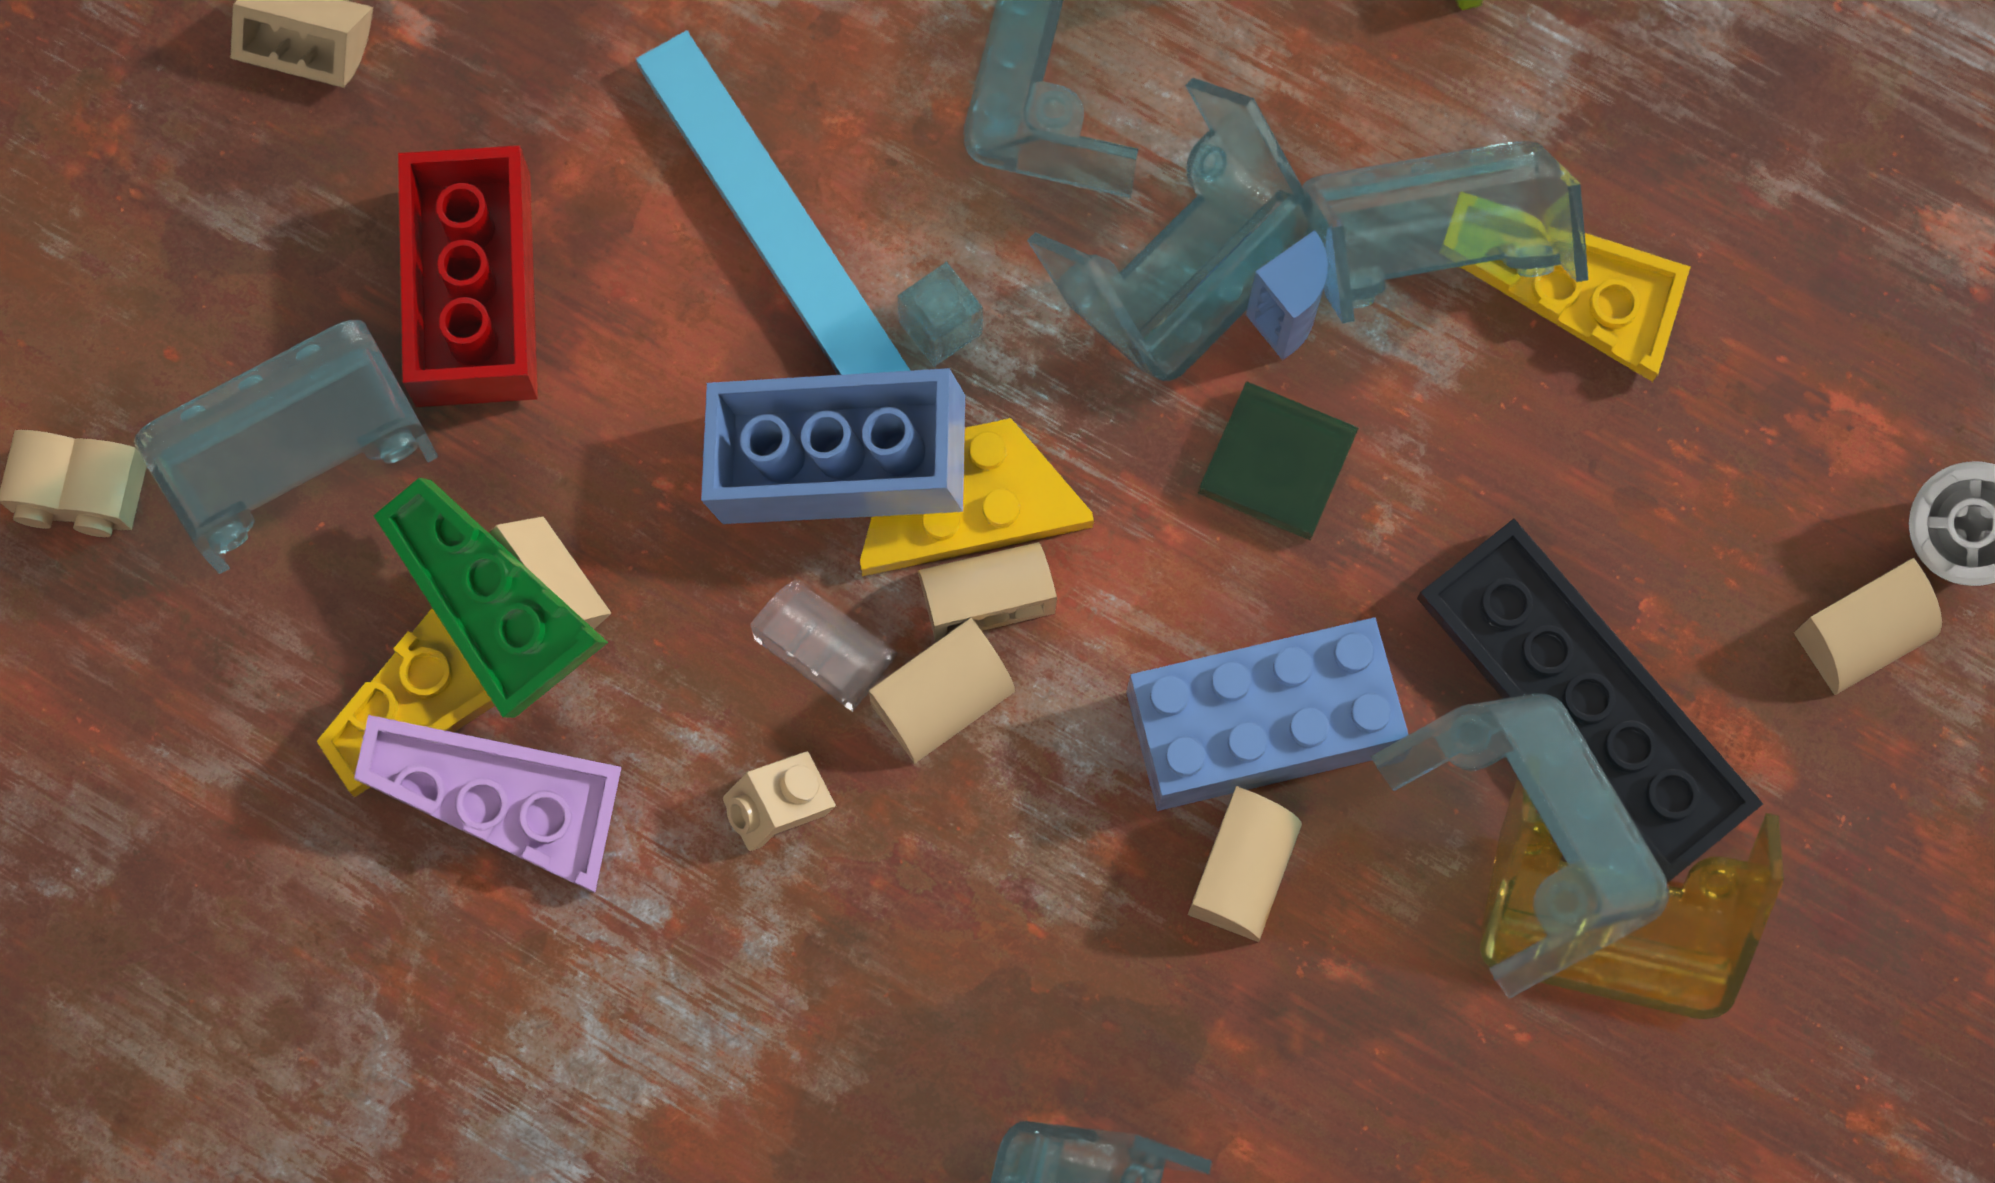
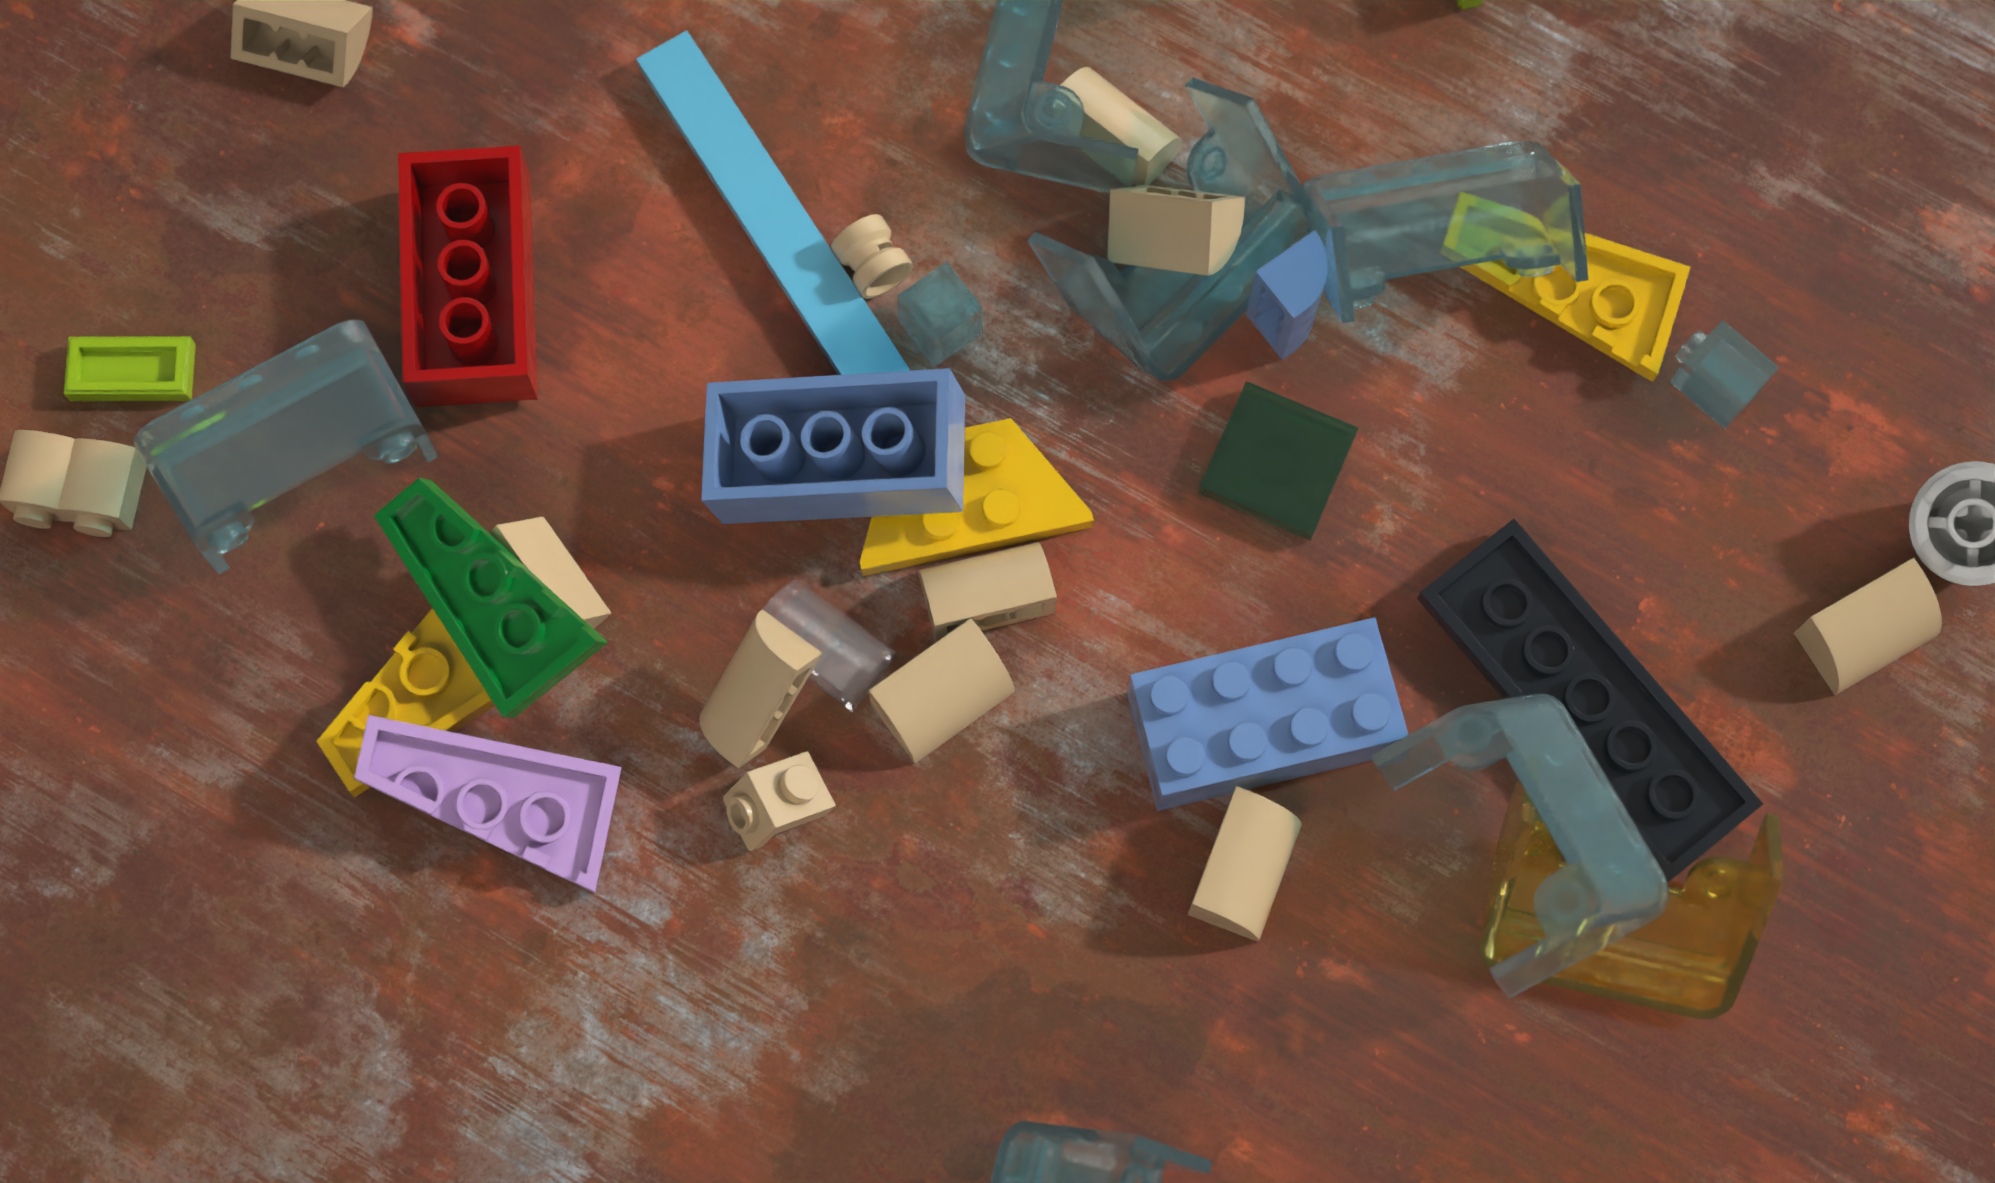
none -> lime tile [64,337,196,401]
none -> tan brick [699,609,823,768]
none -> tan wheel [831,214,913,299]
none -> tan brick [1053,67,1183,186]
none -> tan brick [1107,185,1245,276]
none -> clear light blue brick [1670,320,1779,429]

